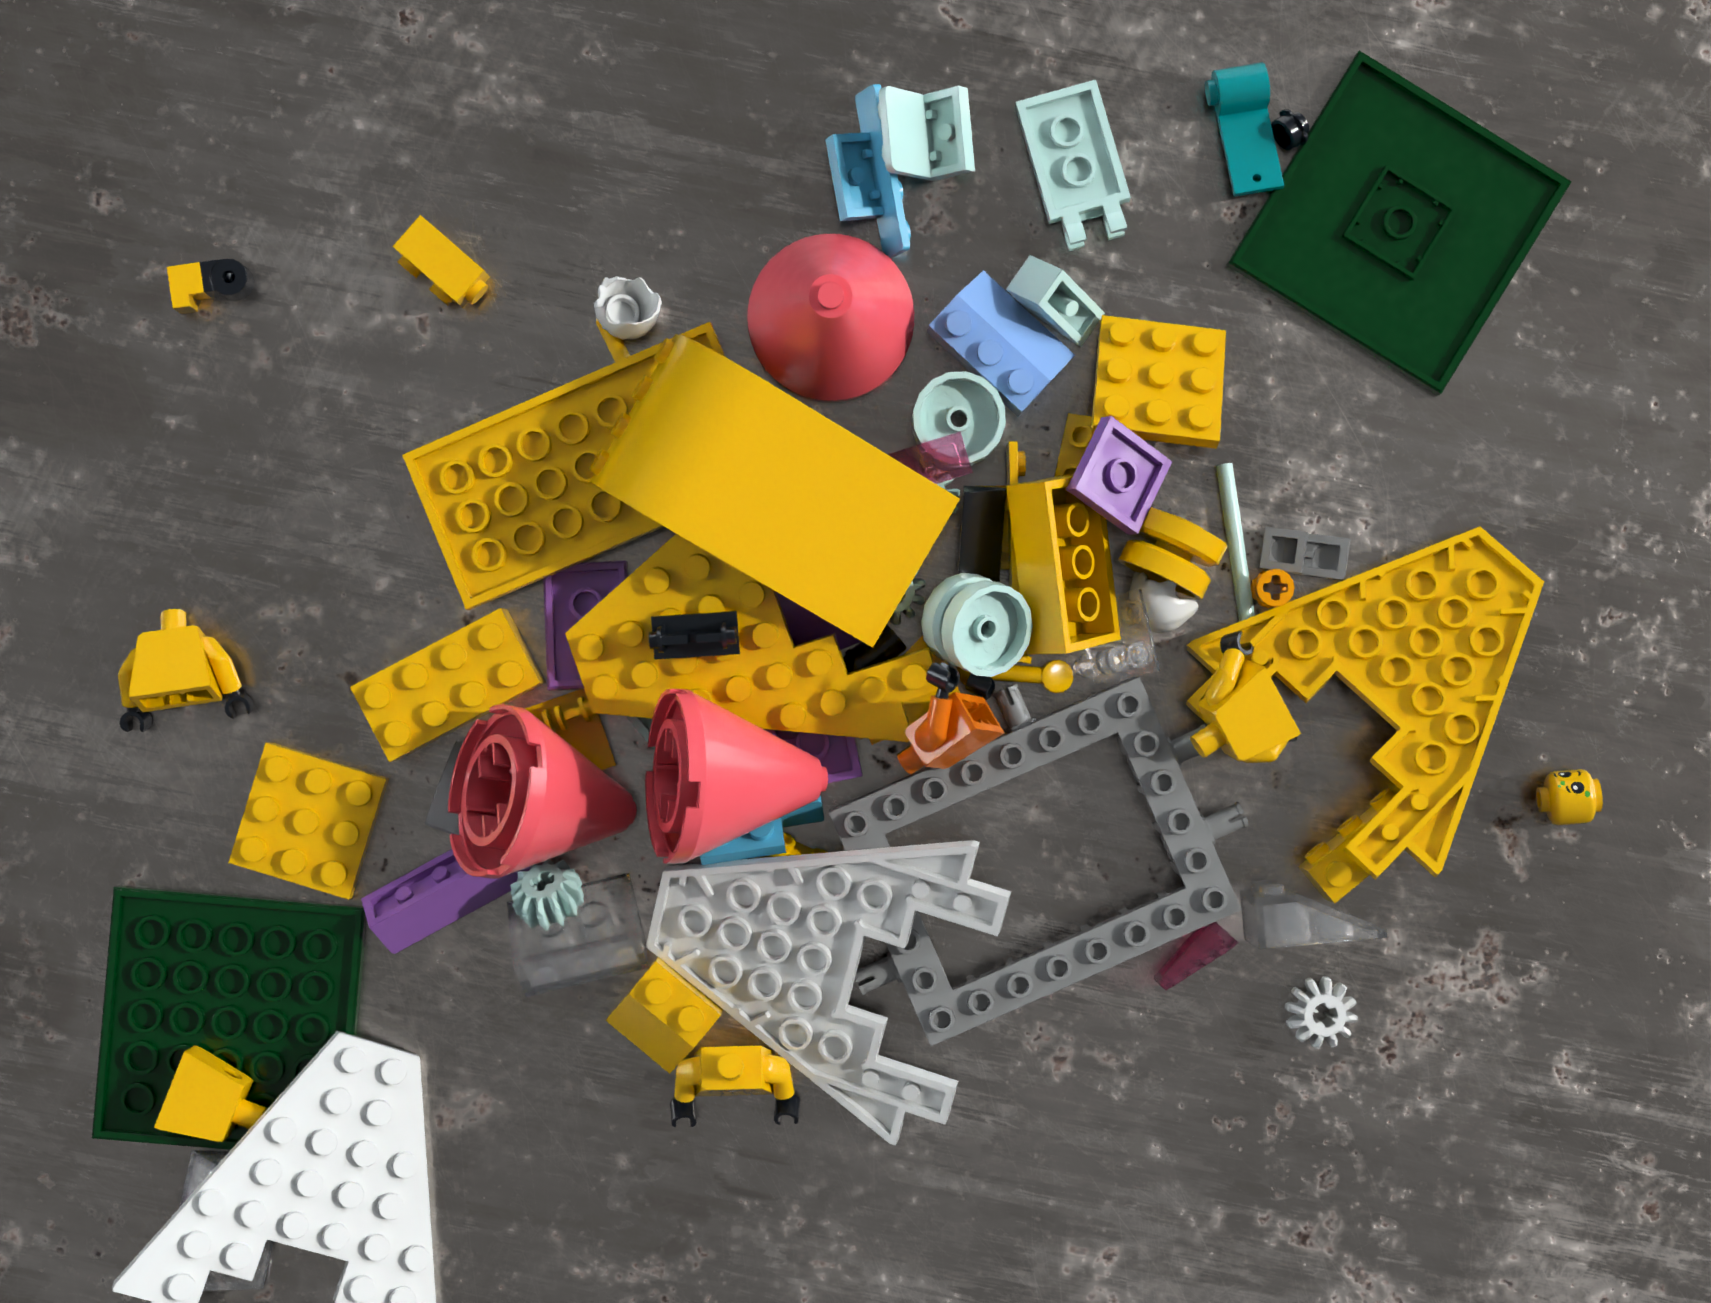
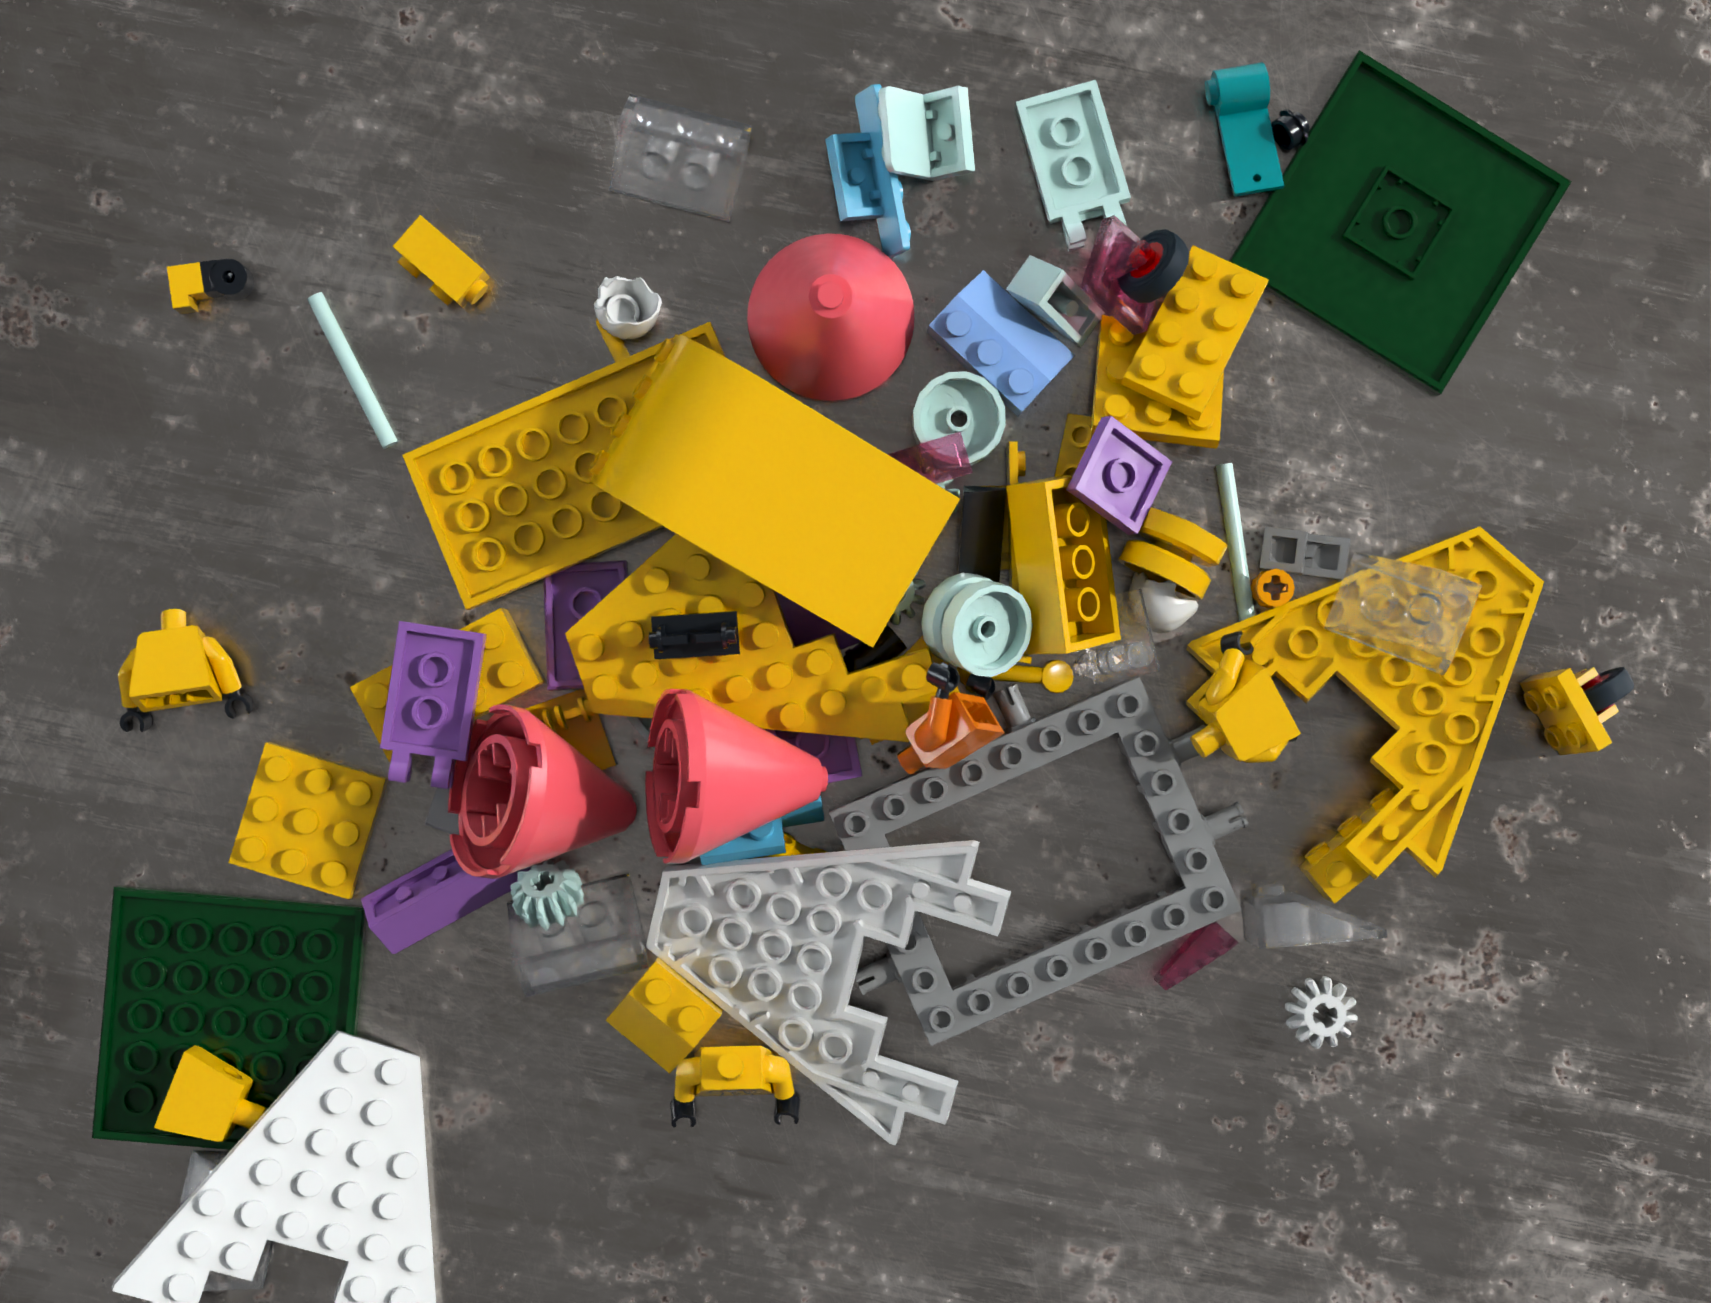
yellow head [1536,769,1603,826] -> none
none -> light aqua bar [307,292,398,449]
none -> medium lavender tile [380,621,487,789]
none -> clear slope [609,94,752,222]
none -> plate [1080,215,1189,335]
none -> yellow plate [1121,245,1269,420]
none -> clear slope [1324,552,1482,675]
none -> yellow plate [1519,667,1634,755]

